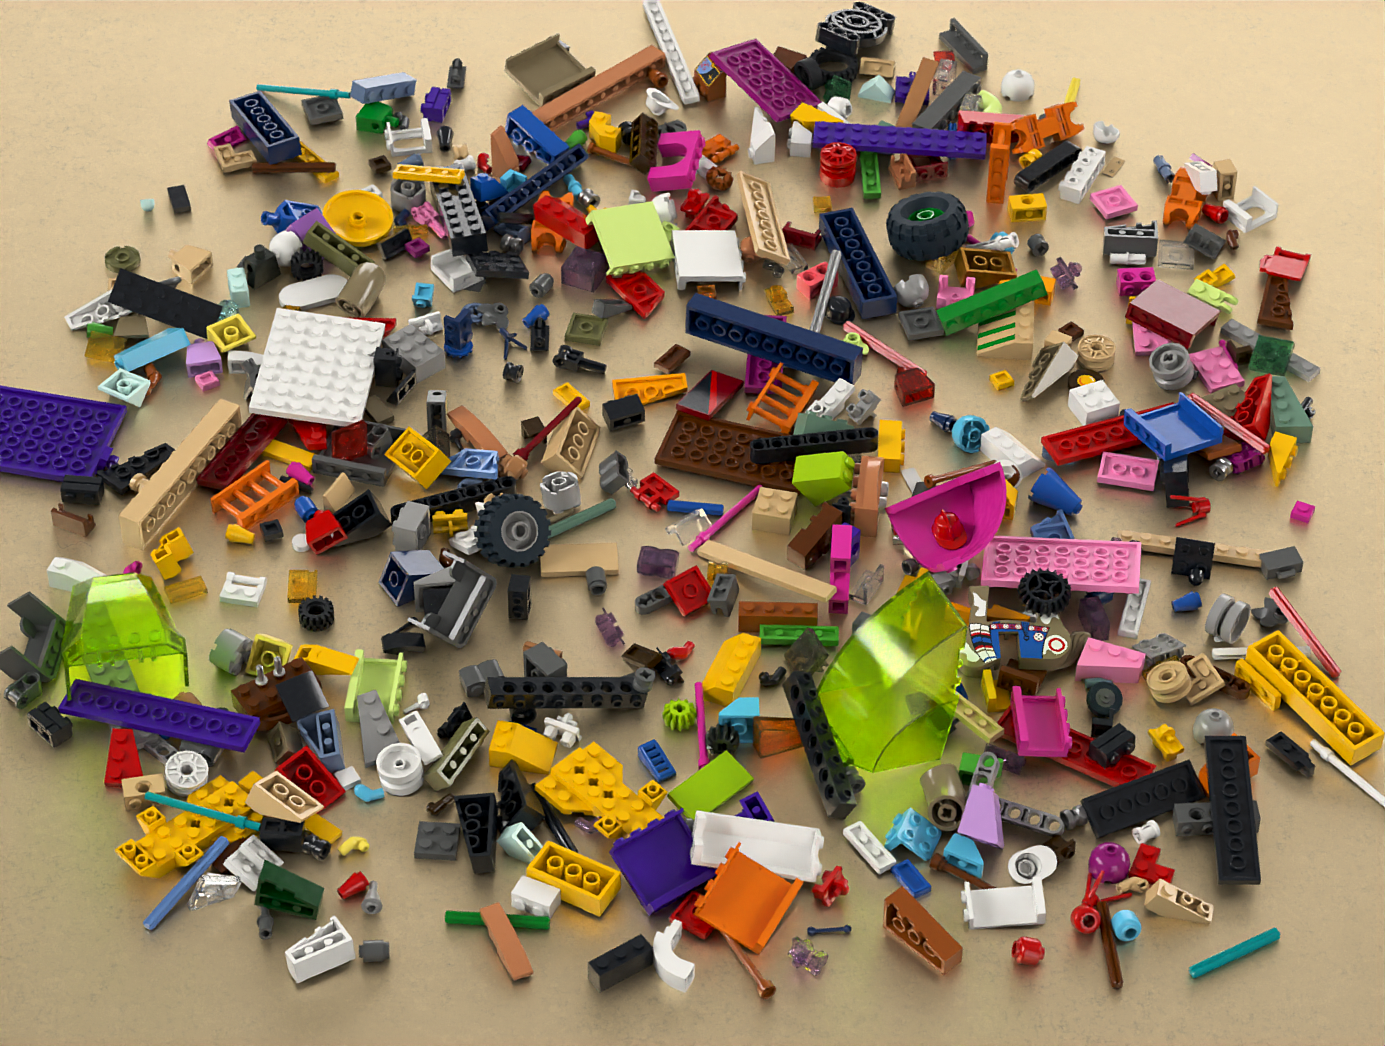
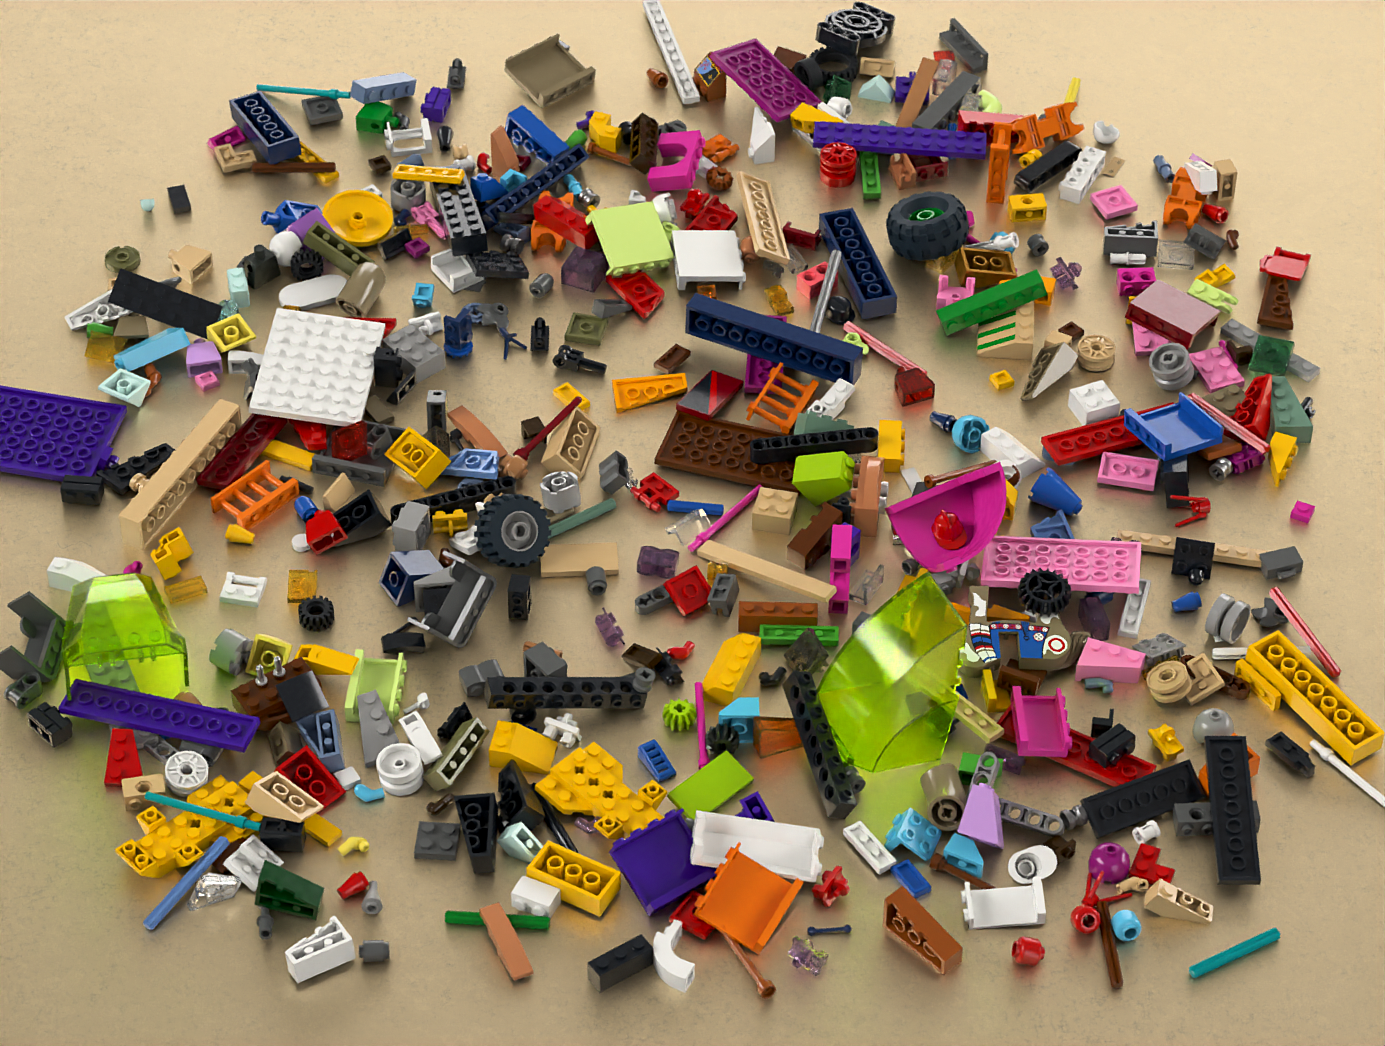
reddish brown hinge [51,503,96,538] -> none
black plate [259,519,284,542] -> none
dark pink cone [286,461,315,485] -> none
black wheel [302,833,331,861] -> none
black wheel [503,362,524,383] -> none
blue cone [522,304,550,328] -> none
nougat brick [532,45,665,131] -> none
black brick [602,394,645,431] -> none
white piece [646,88,679,115] -> none
white slope [787,121,812,158] -> none
clear yellow tile [813,196,832,213] -> none
light grey hips [846,389,881,425] -> none
light grey cylinder [893,274,929,308] -> none
dark grey plate [898,306,944,341] -> none
white cylinder [1001,69,1035,102] -> none
dark brown tile [1068,369,1105,391] -> none
black wheel [1086,681,1123,718] -> none
white panel [1223,186,1279,233] -> none

